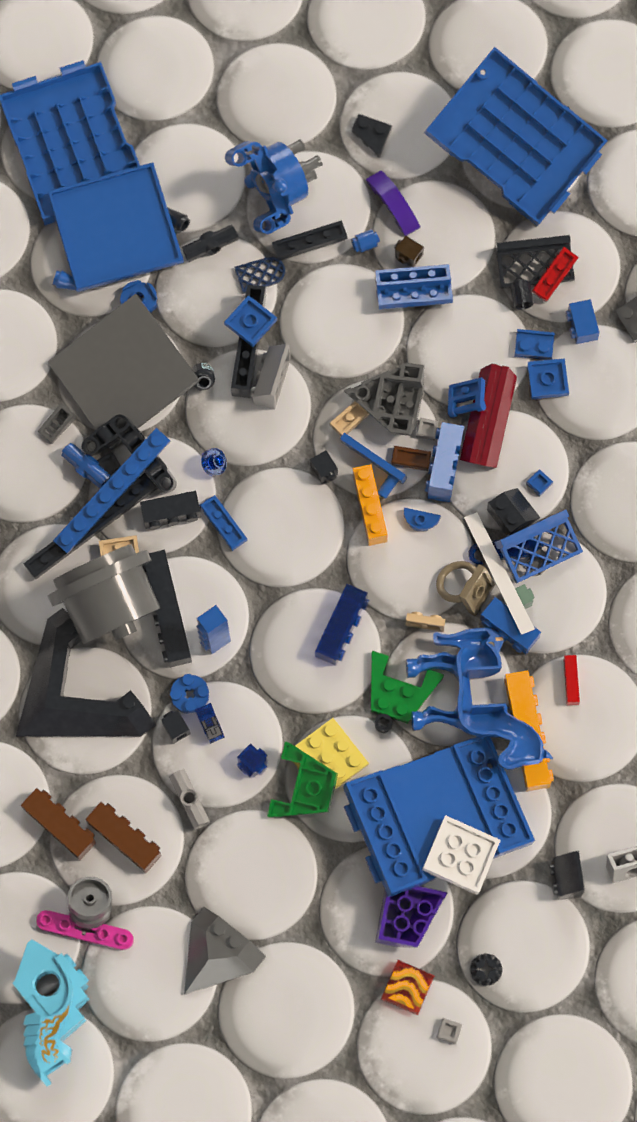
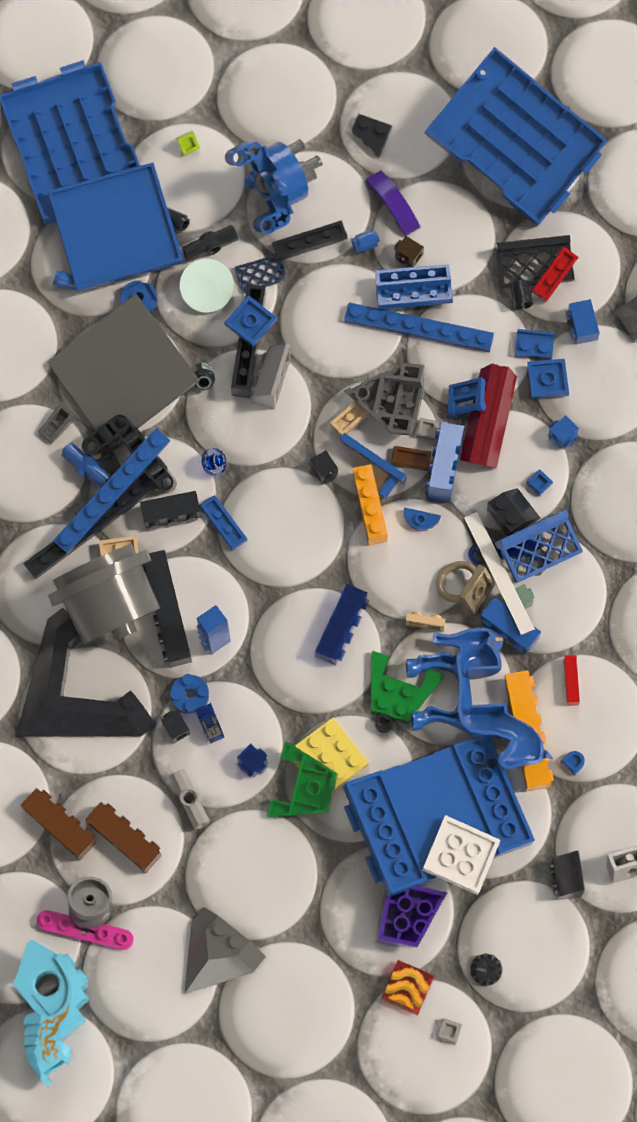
none -> lime plate [176,131,200,156]
none -> light aqua piece [180,259,234,313]
none -> blue plate [345,302,494,352]
none -> blue brick [548,415,579,449]
none -> blue tile [561,751,585,775]

